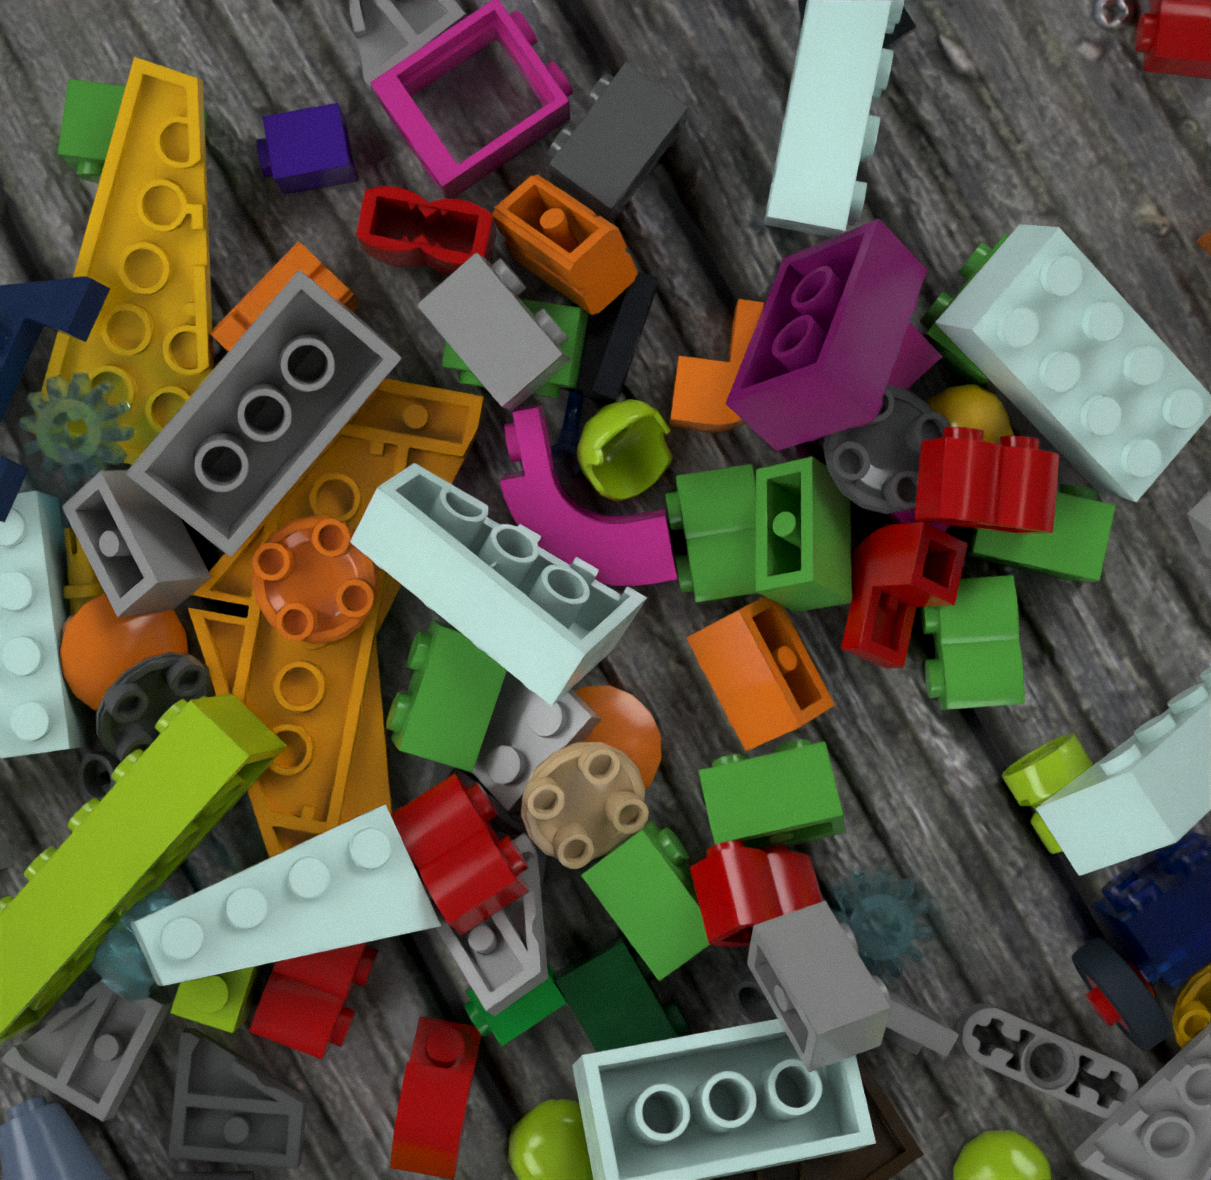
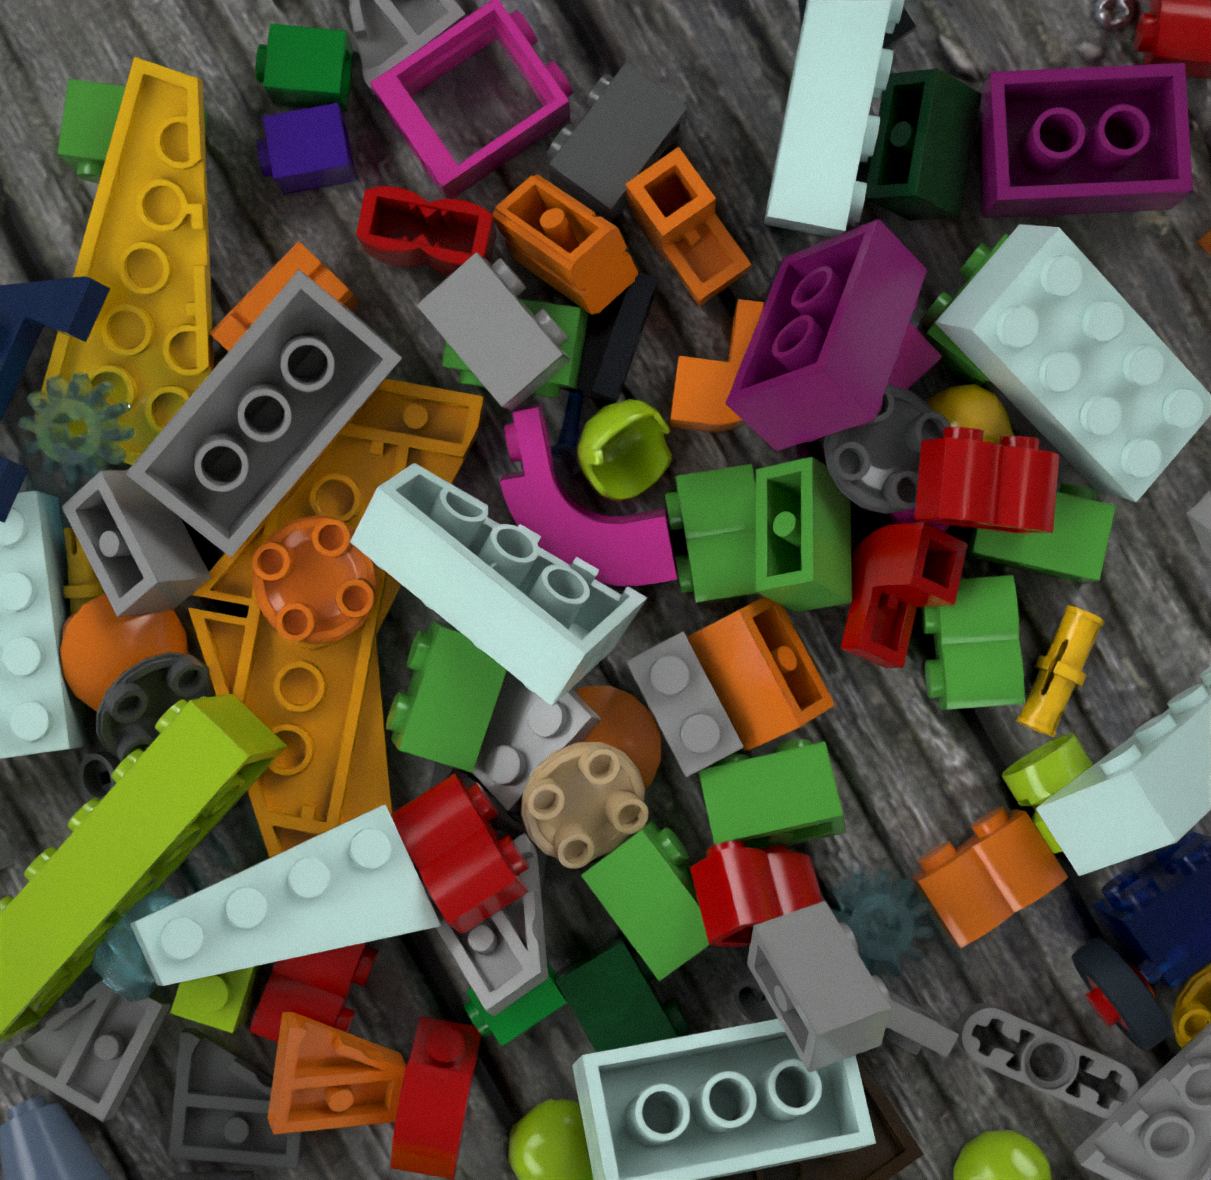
none -> green brick [255,23,354,112]
none -> orange wing [267,1012,406,1135]
none -> orange brick [625,147,752,306]
none -> light grey brick [625,631,744,777]
none -> dark green brick [865,68,982,221]
none -> orange brick [910,806,1068,948]
none -> magenta brick [977,63,1193,218]
none -> yellow pin [1016,605,1105,738]

